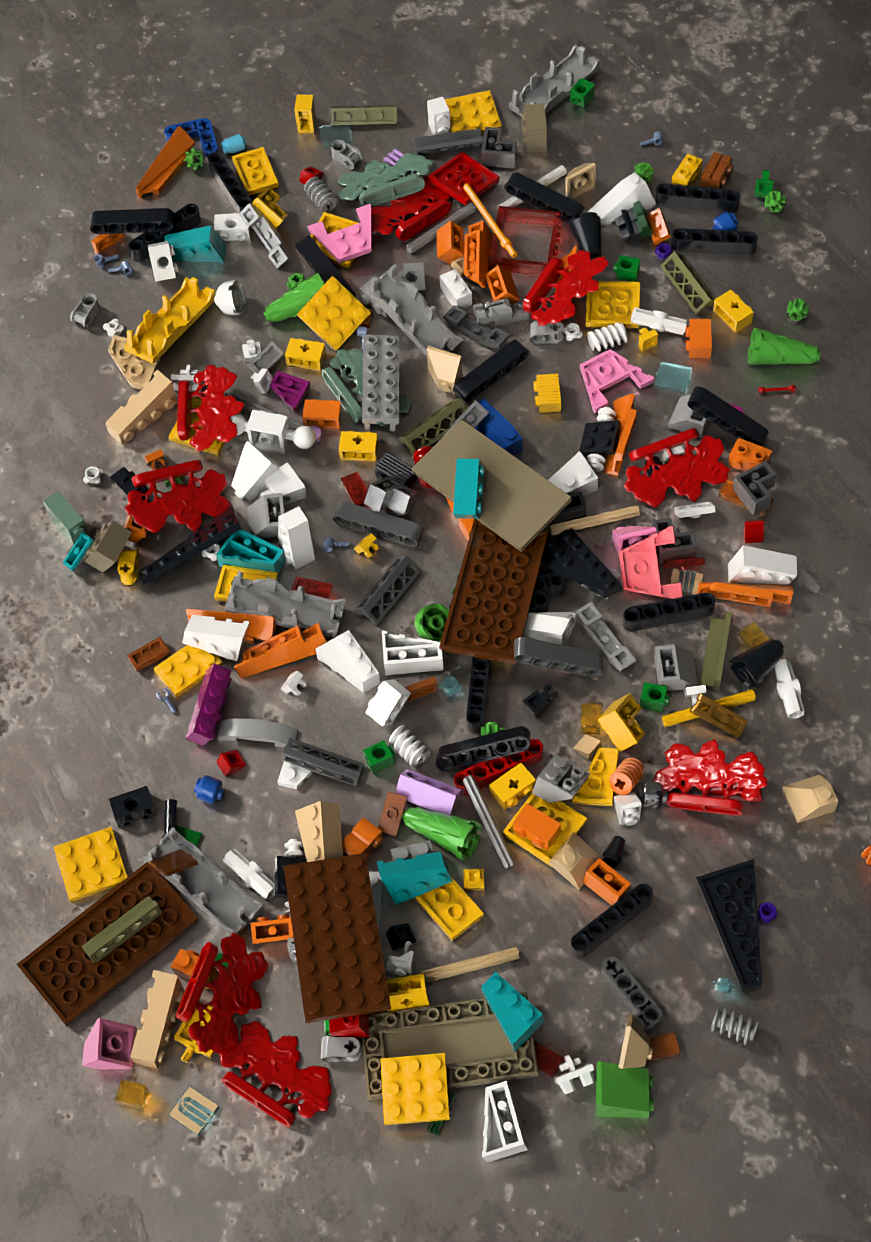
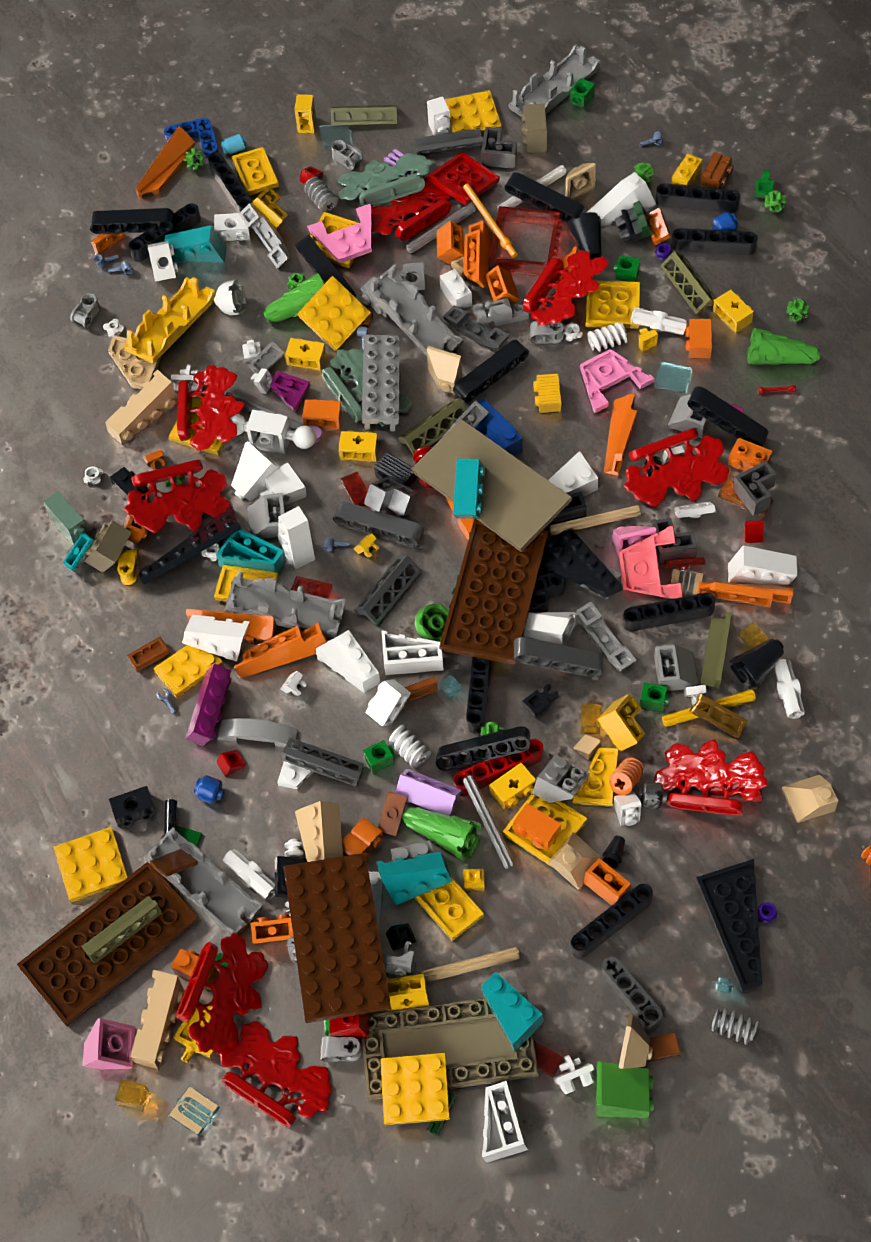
black plate [579,407,622,473] -> none

